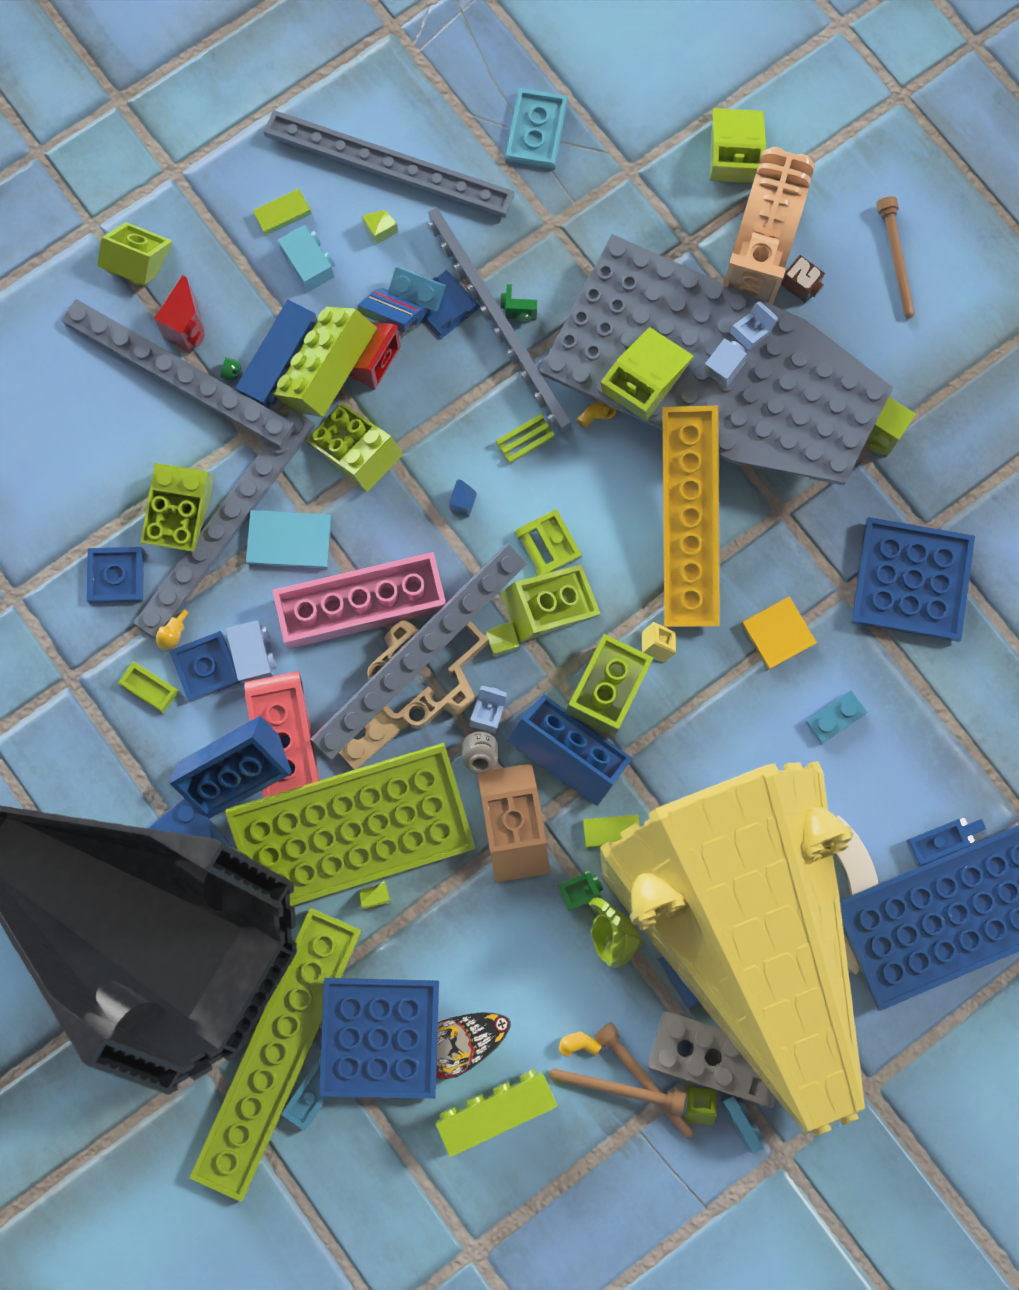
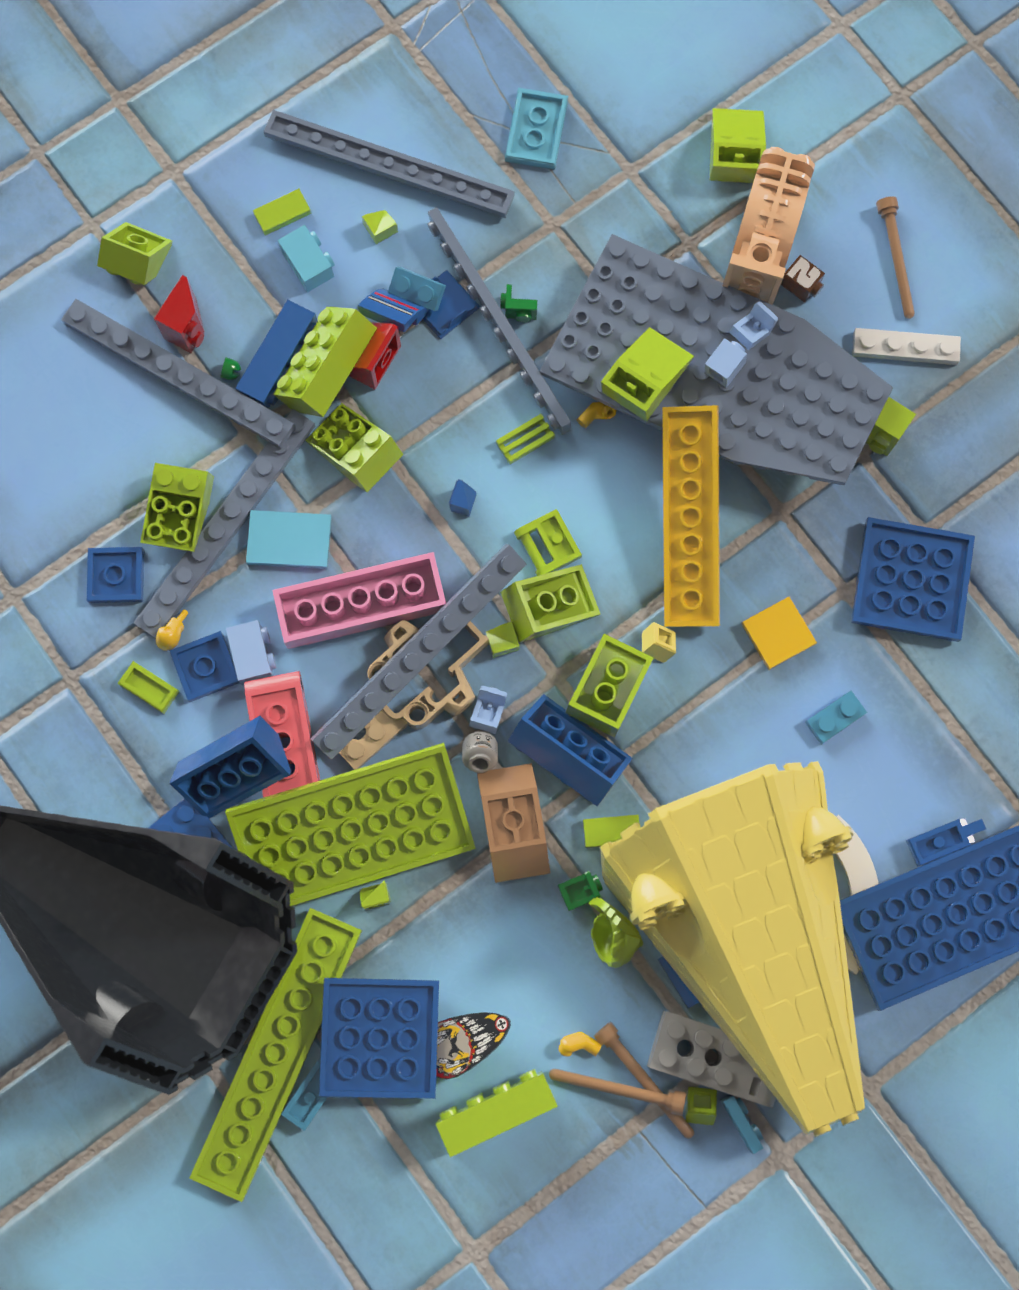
none -> white plate [852,328,961,365]

